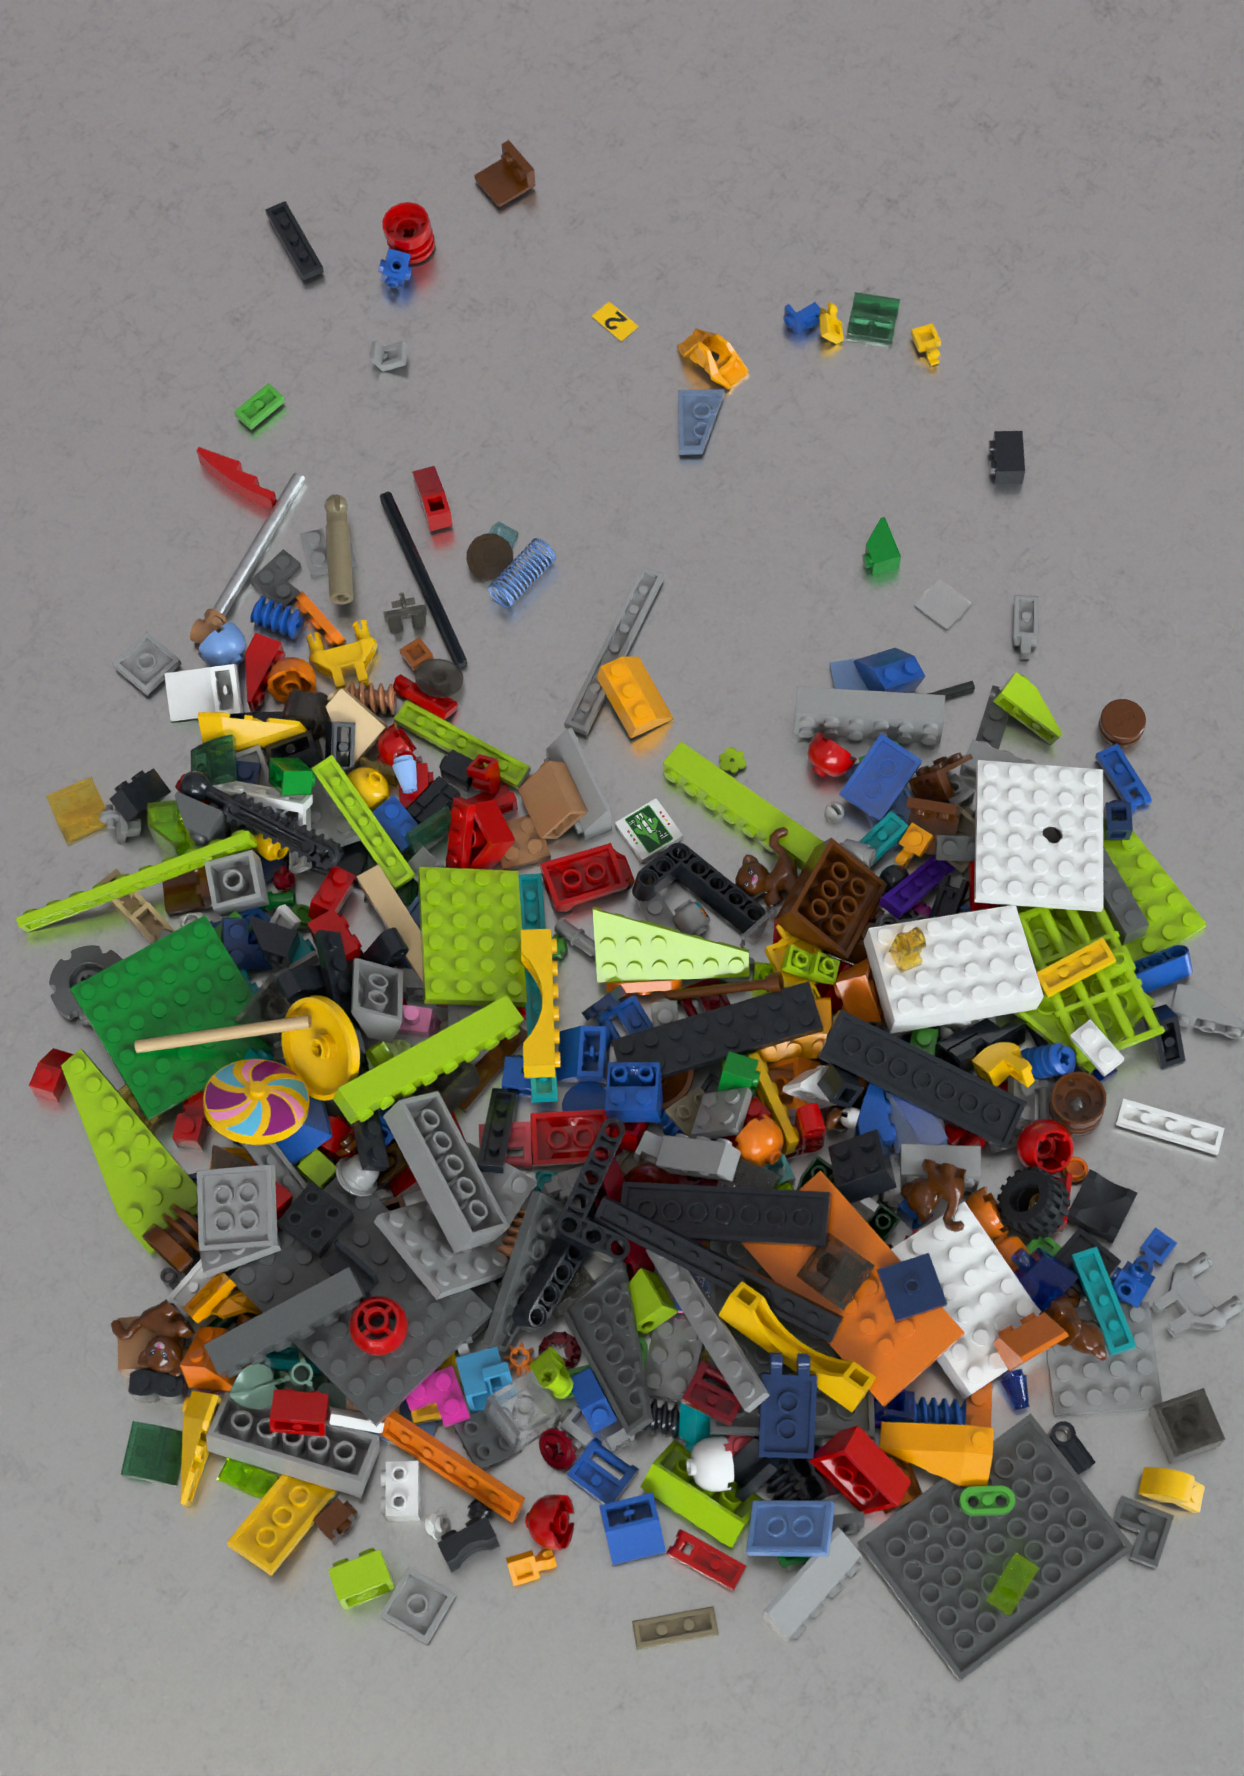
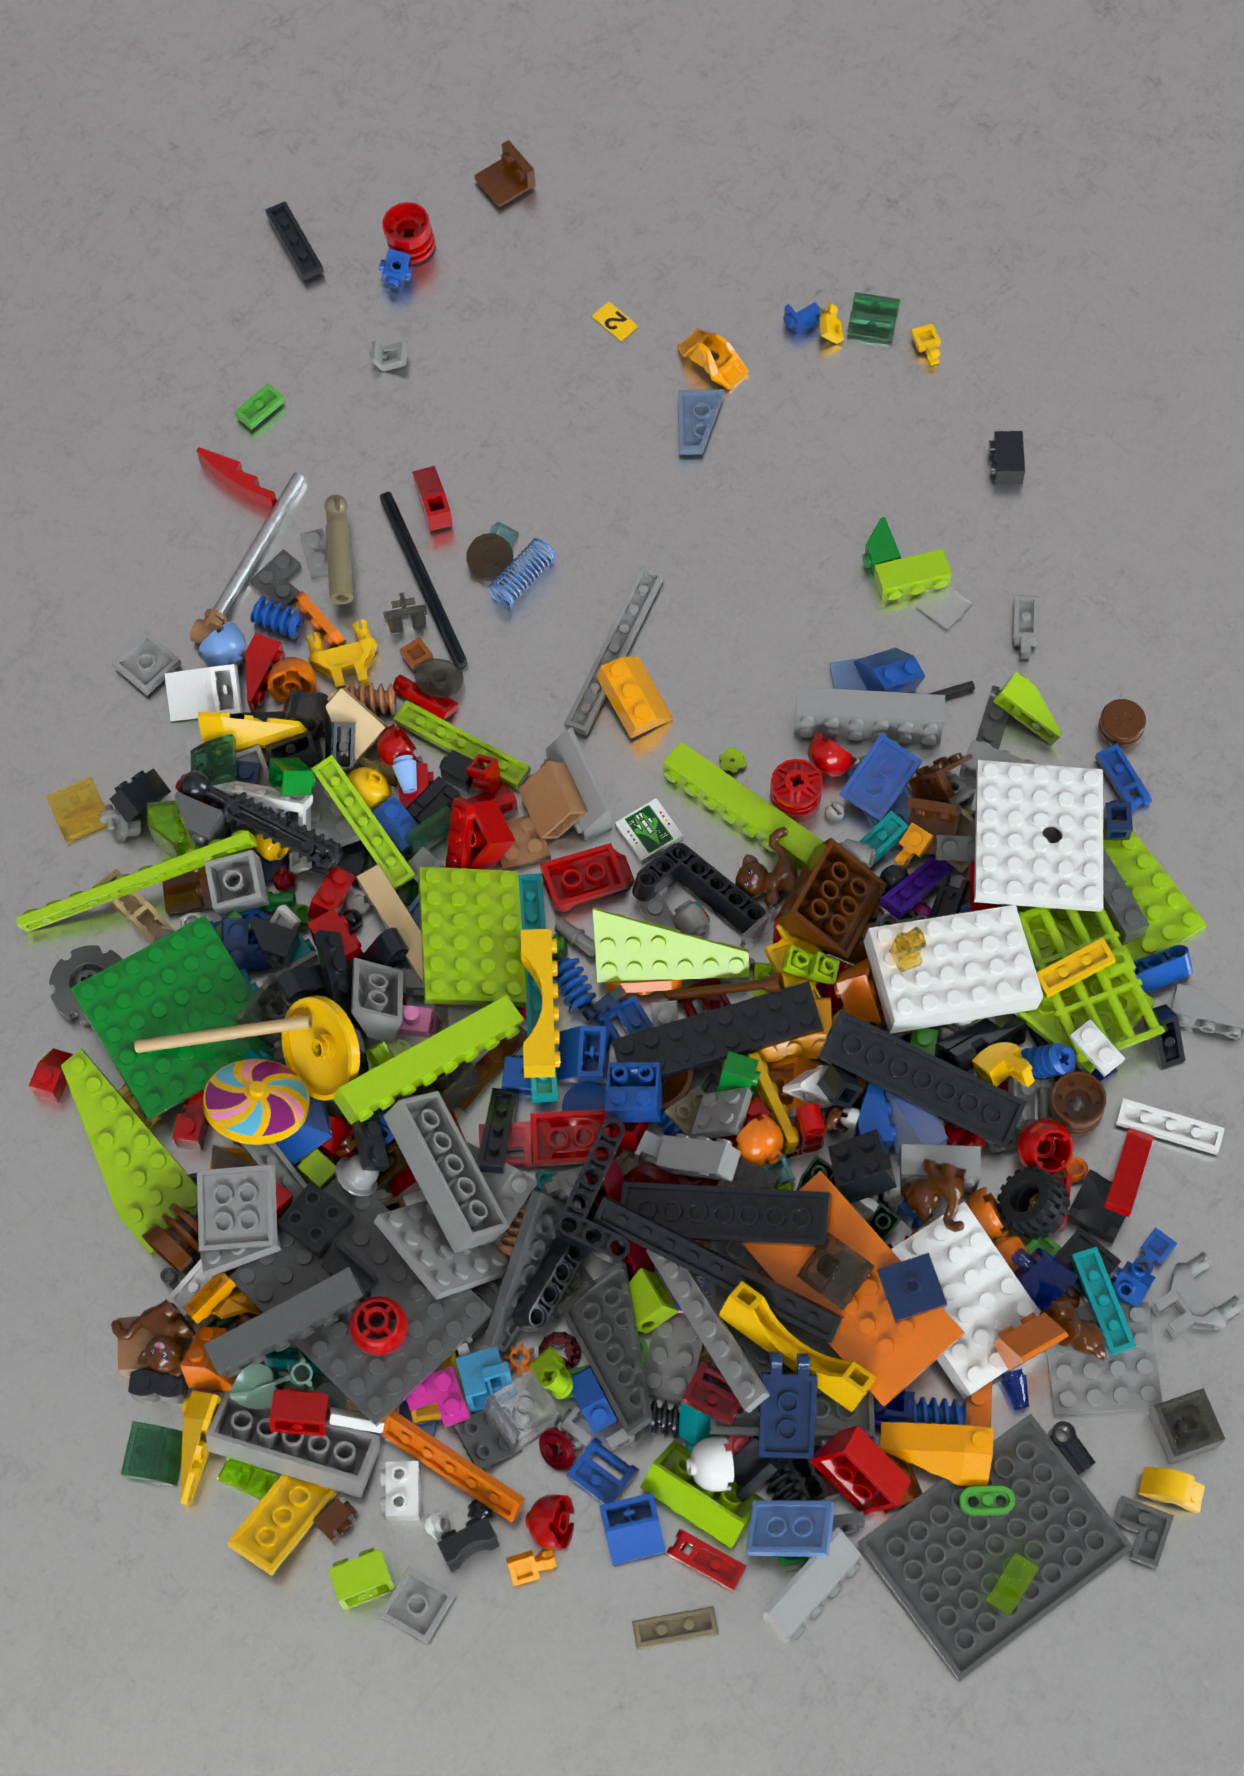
none -> black hinge [343,909,362,930]
none -> white tile [346,890,372,916]
none -> blue piece [553,958,597,1014]
none -> red wheel [769,759,823,823]
none -> lime brick [873,548,952,601]
none -> red tile [1104,1127,1154,1217]

